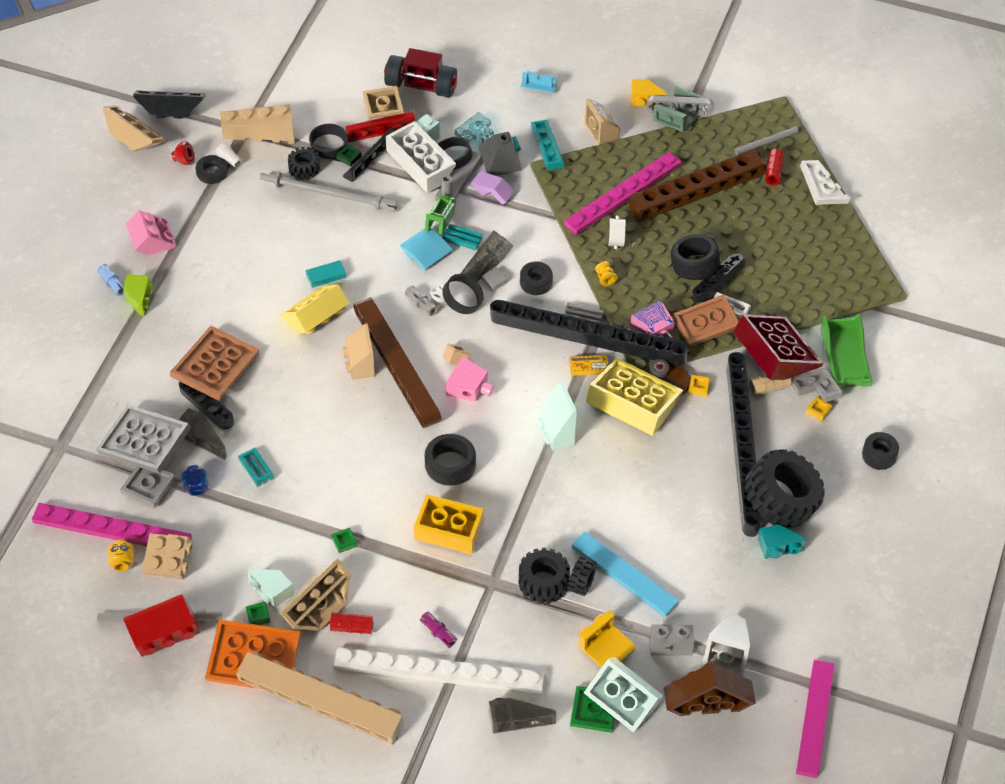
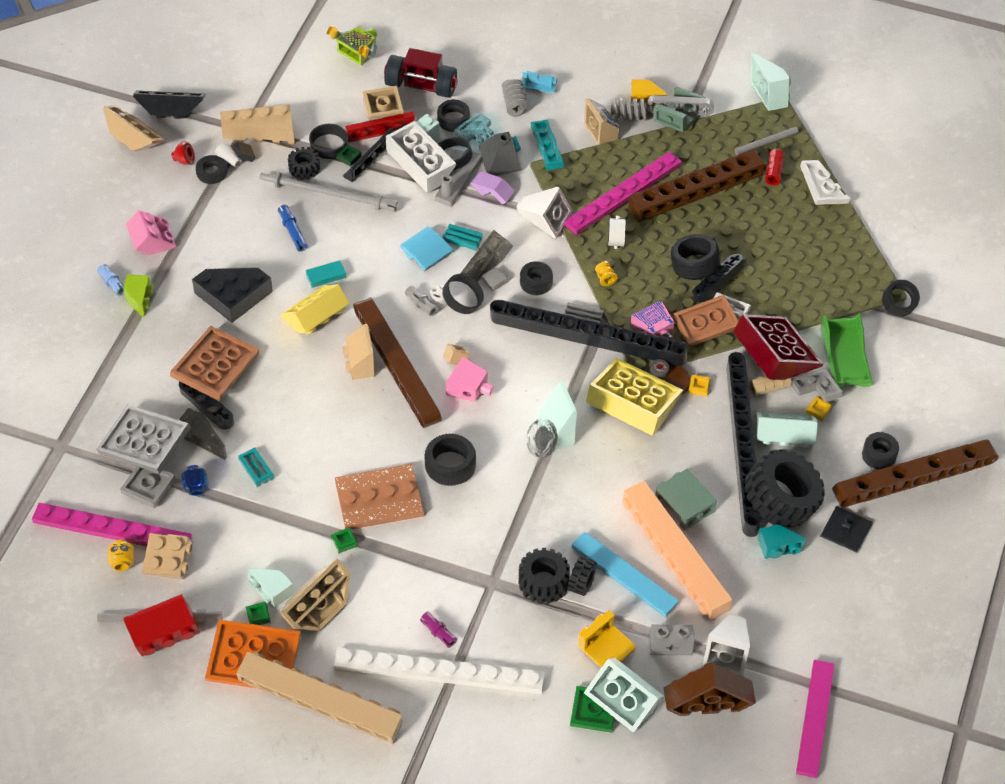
red axle [330,612,374,634] -> none
yellow brick [414,494,484,554] -> none
bright green window [425,195,456,235] -> none
clear smoke slope [489,698,556,733] -> none
yellow tile [569,355,608,376] -> none
none -> black brick [192,268,273,323]
none -> black tile [234,141,256,162]
none -> blue pin [278,205,308,252]
none -> torso [326,26,377,66]
none -> nougat plate [335,464,424,529]
none -> black tyre [437,99,470,132]
none -> light grey piece [502,79,528,117]
none -> white slope [517,187,573,238]
none -> clear tile [526,419,558,458]
none -> light grey piece [610,98,646,120]
none -> light nougat brick [622,481,732,620]
none -> sand green panel [655,469,717,531]
none -> light aqua slope [751,54,791,111]
none -> light aqua slope [756,411,818,447]
none -> black piece [820,506,873,553]
none -> reddish brown beam [832,439,999,507]
none -> black tyre [882,279,920,317]

